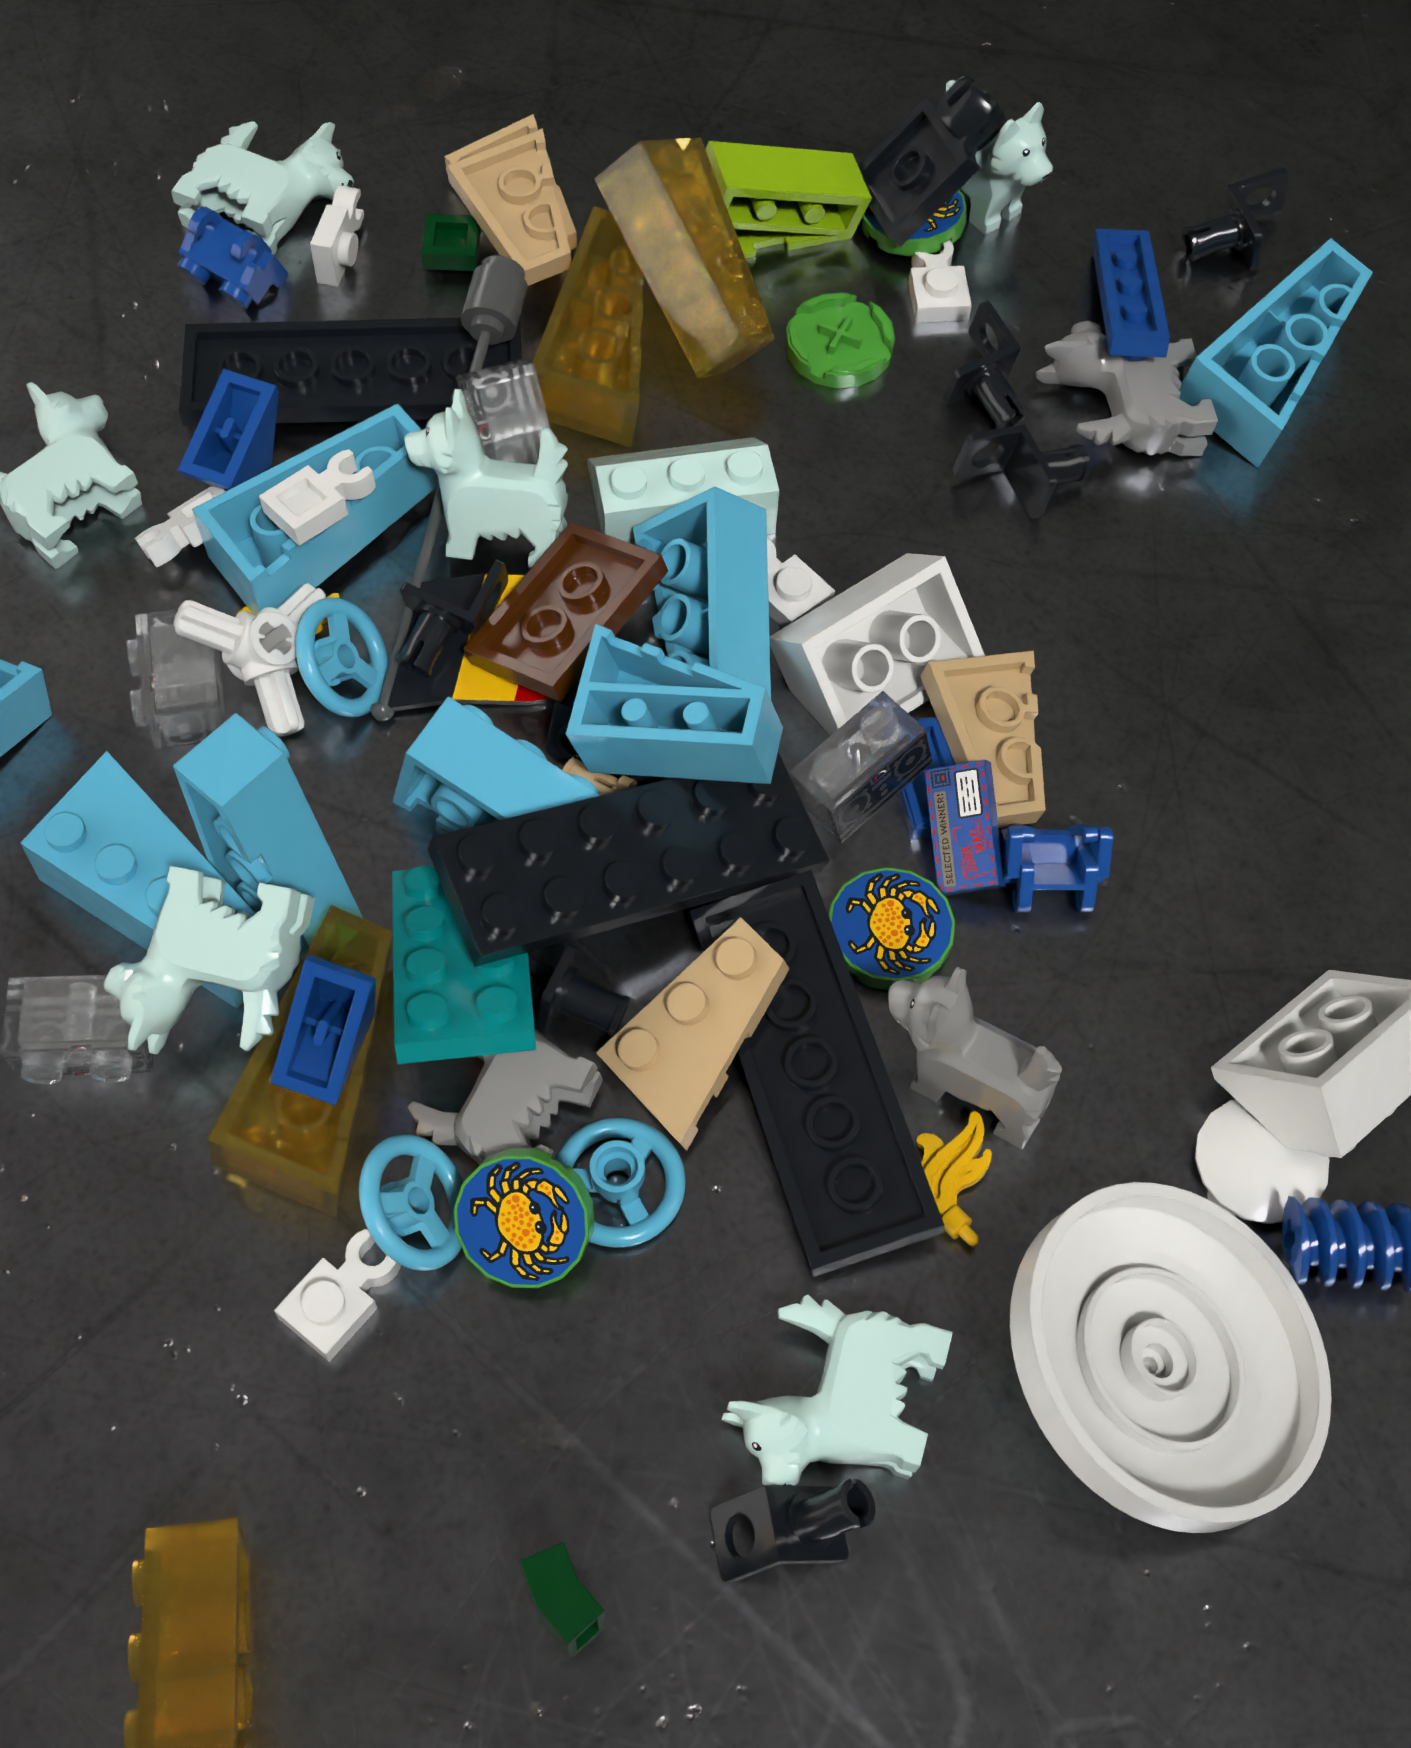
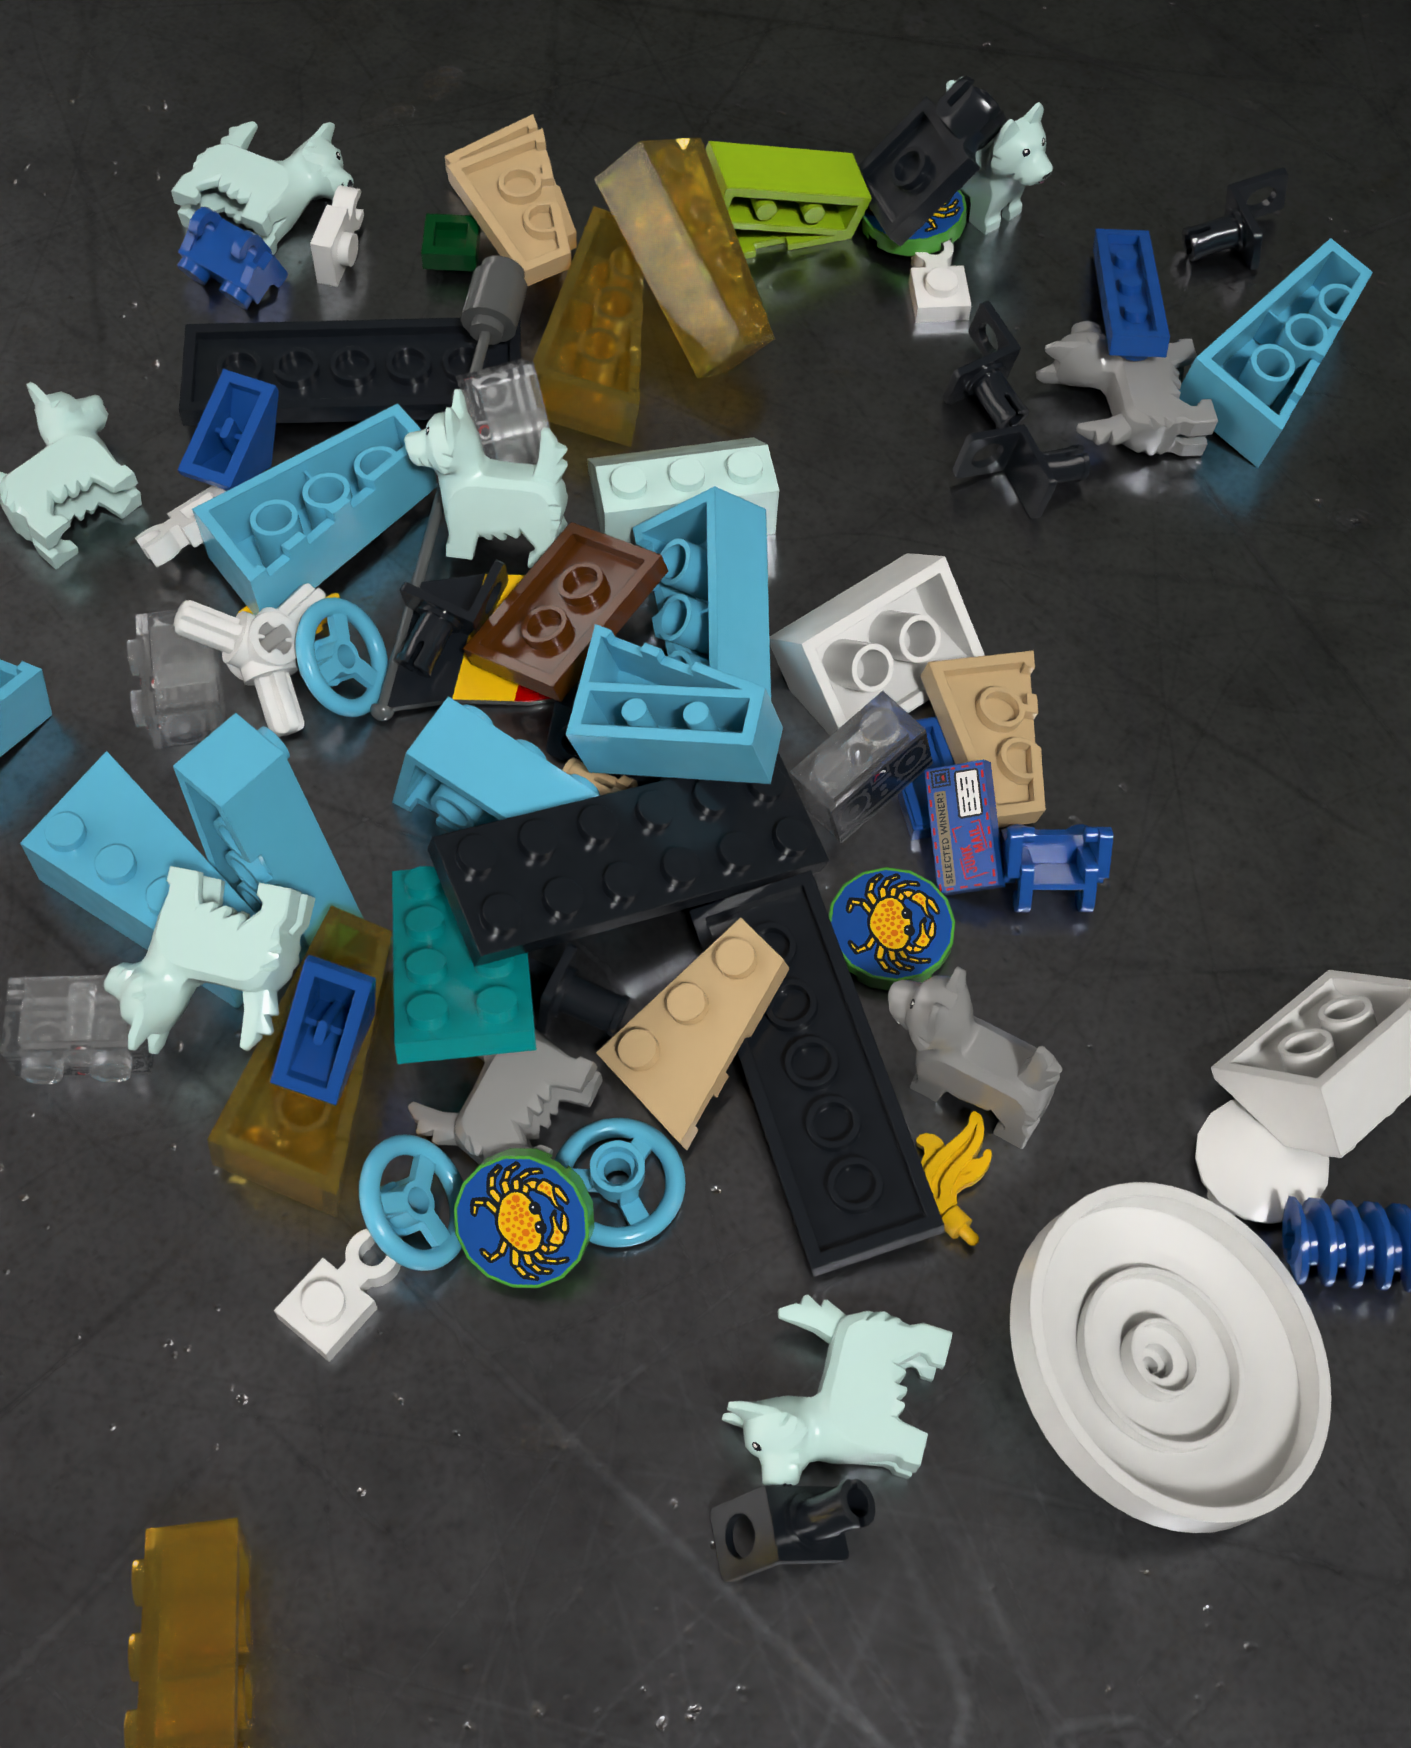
white plate [259,449,376,546] -> none
dark green piece [519,1541,606,1659] -> none
white plate [767,538,835,628] -> none
bright green tile [785,293,895,389] -> none

